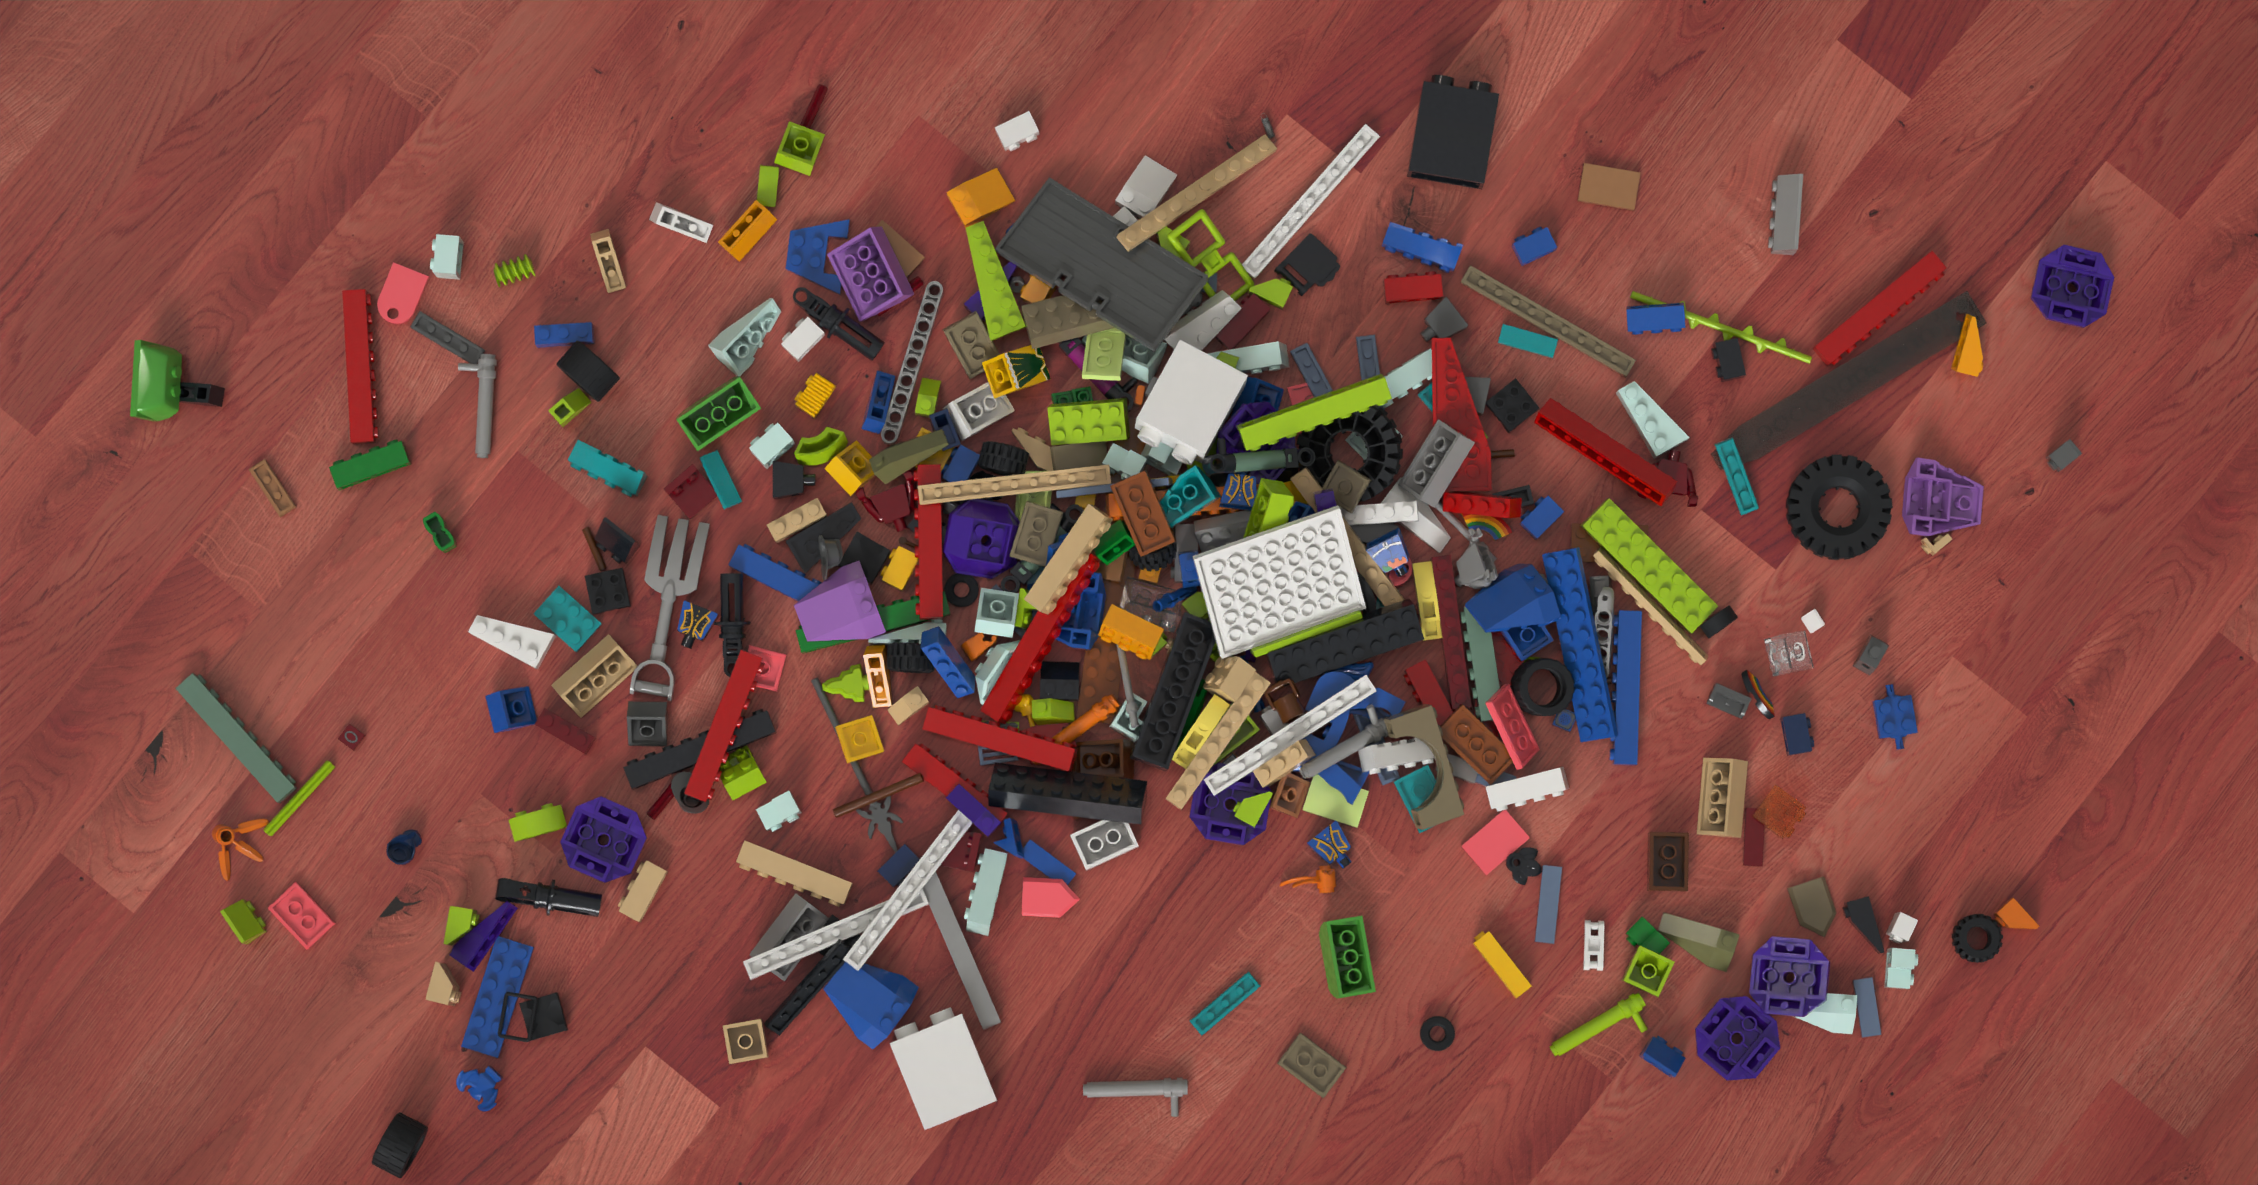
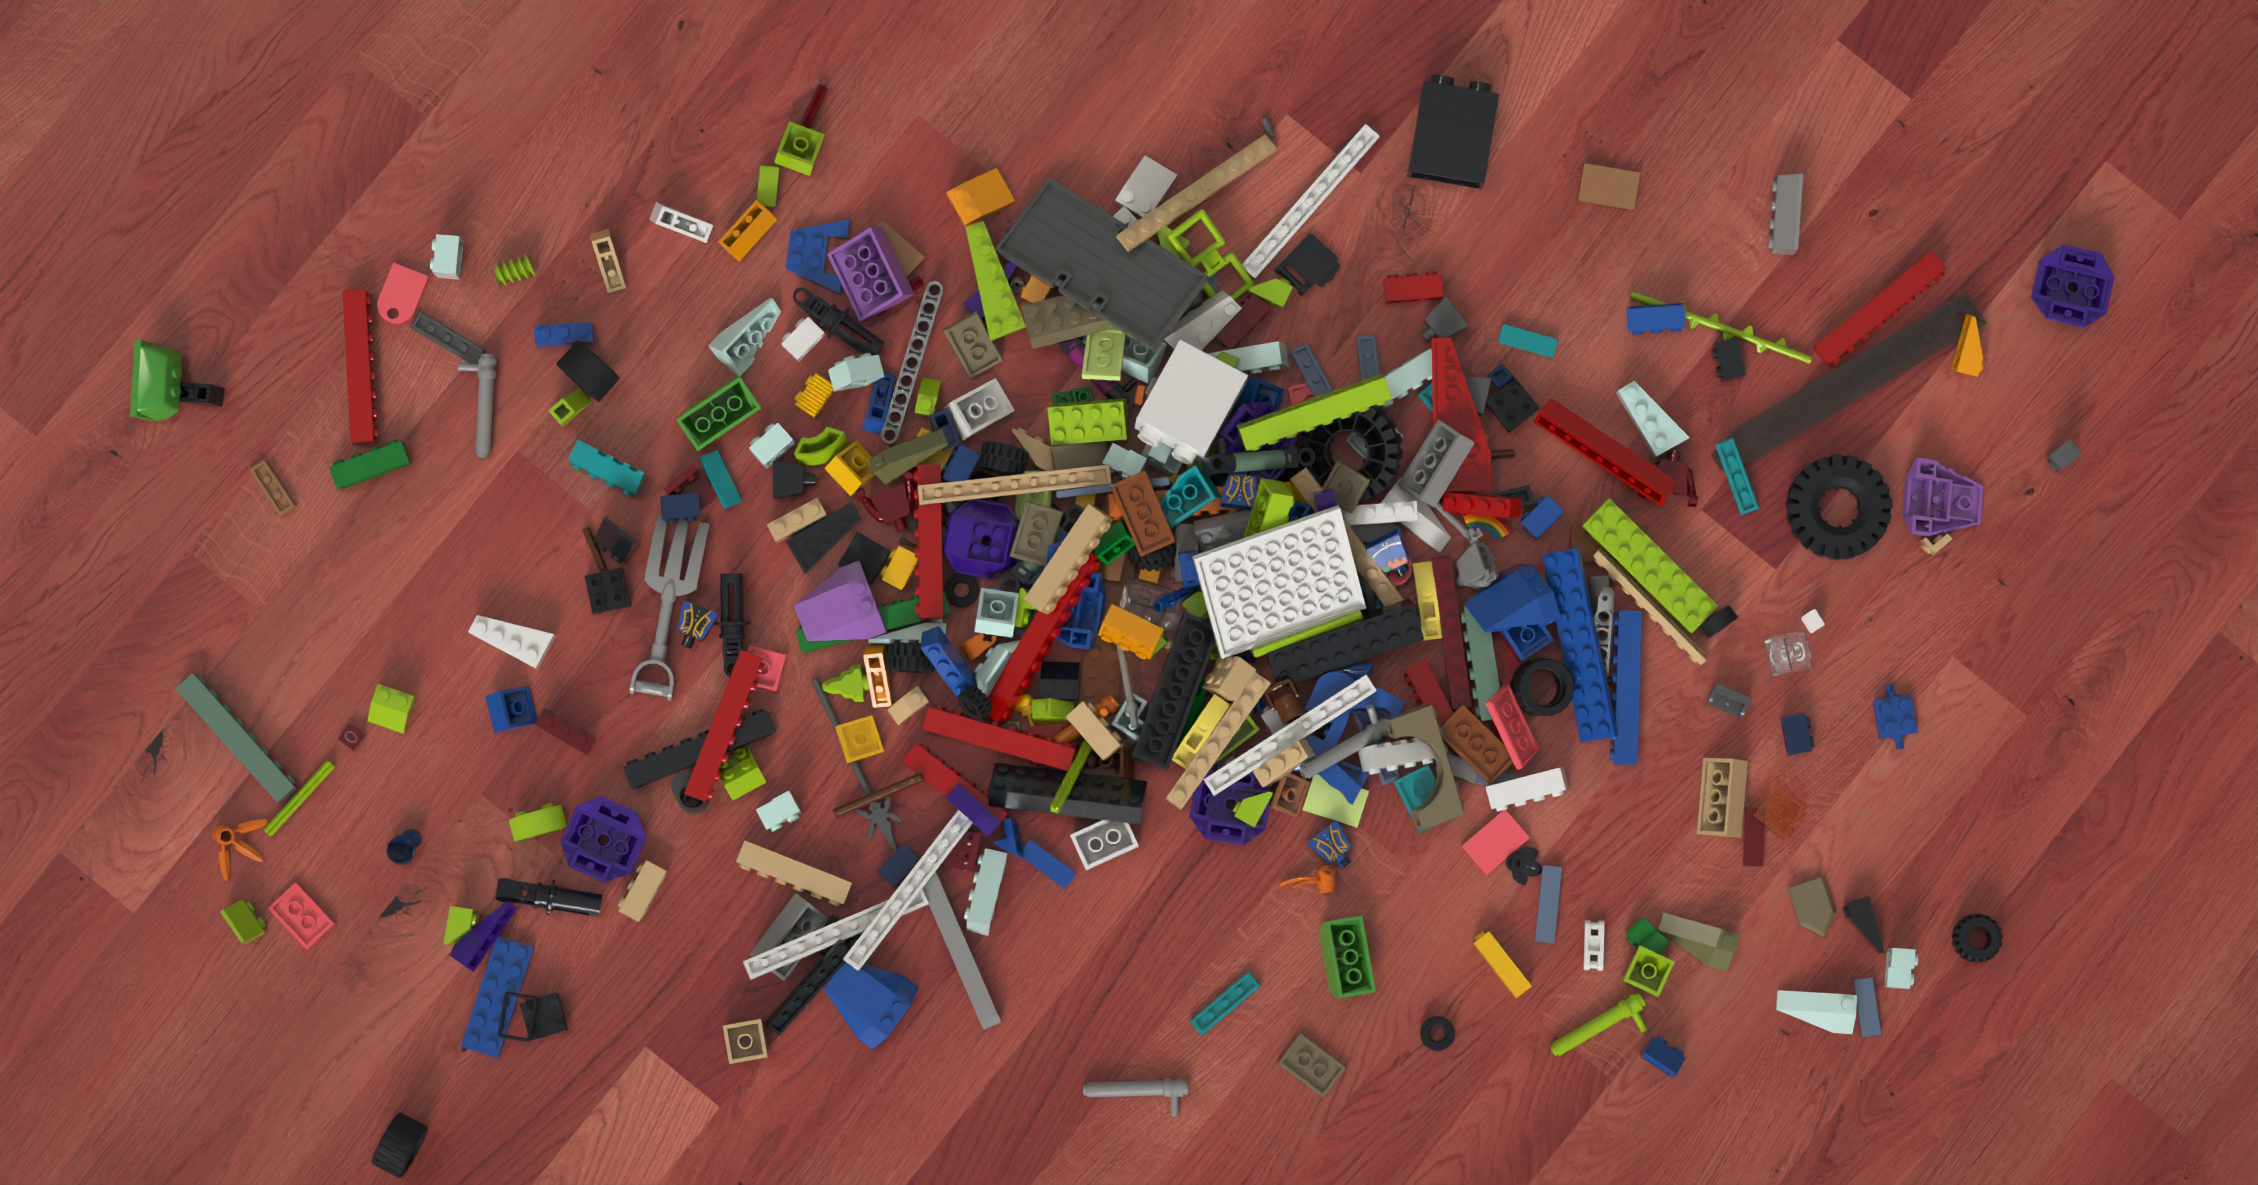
green brick [423,512,457,553] -> none
tan slope [425,962,462,1006] -> none
blue animal [456,1066,503,1112] -> none
teal plate [533,586,602,653] -> none
tan slope [551,634,638,718] -> none
dark grey slope [627,701,668,746] -> none
dark red axle [647,771,684,820] -> none
blue brick [728,544,822,601] -> none
dark grey piece [818,535,843,580] -> none
white brick [890,1007,997,1130] -> none
sand blue tile [978,746,1019,766] -> none
slope [982,345,1051,399] -> none
white brick [995,111,1039,151] -> none
coral tile [1022,877,1080,918] -> none
blue wedge [1382,222,1463,273] -> none
dark tan plate [1460,265,1636,377] -> none
blue brick [1512,227,1557,266] -> none
tile [1552,709,1576,732] -> none
reddish brown brick [1647,832,1689,892] -> none
dark purple piece [1695,996,1780,1081] -> none
tile [1741,670,1775,720] -> none
dark purple piece [1749,936,1830,1017] -> none
dark grey torso [1853,634,1889,676] -> none
white brick [1886,912,1918,944] -> none
orange slope [1994,898,2040,930] -> none
none -> lime slope [367,684,417,734]
none -> dark blue brick [660,493,701,524]
none -> light aqua brick [828,353,884,392]
none -> black tyre [958,685,993,721]
none -> lime axle [1050,740,1092,813]
none -> tan brick [1065,701,1123,760]
none -> dark blue plate [1487,364,1515,390]

